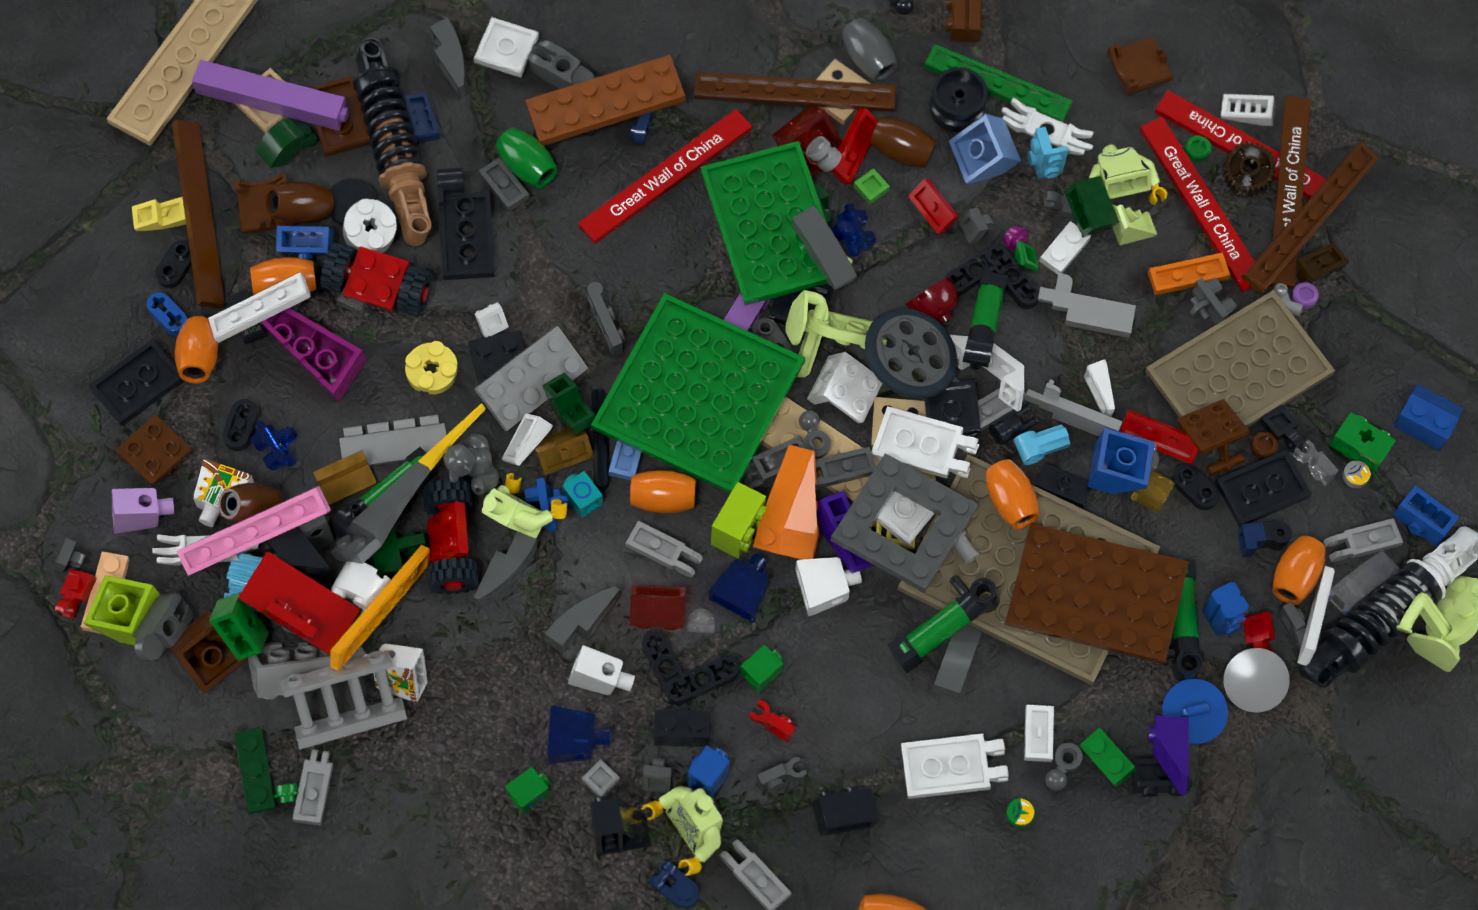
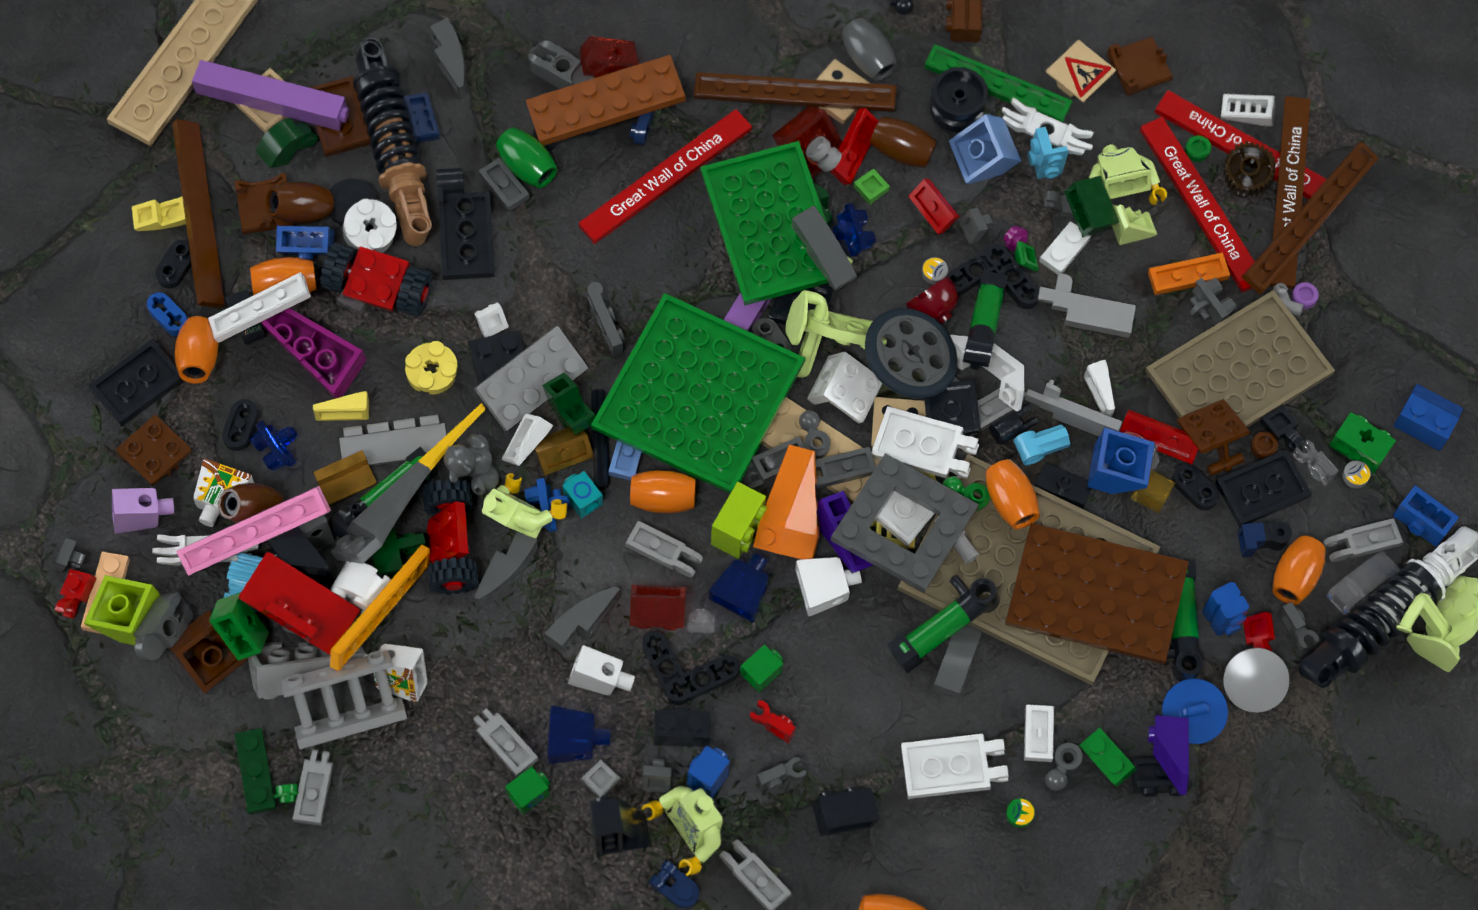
white plate [474,17,539,78] -> none
dark brown plate [1296,242,1349,283] -> none
white tile [1297,566,1335,666] -> none
none -> light yellow slope [313,391,369,421]
none -> light grey hinge [473,708,538,777]
none -> clear red brick [579,36,638,78]
none -> tile [922,257,948,284]
none -> green plate [942,476,990,512]
none -> tan piece [1046,39,1116,103]

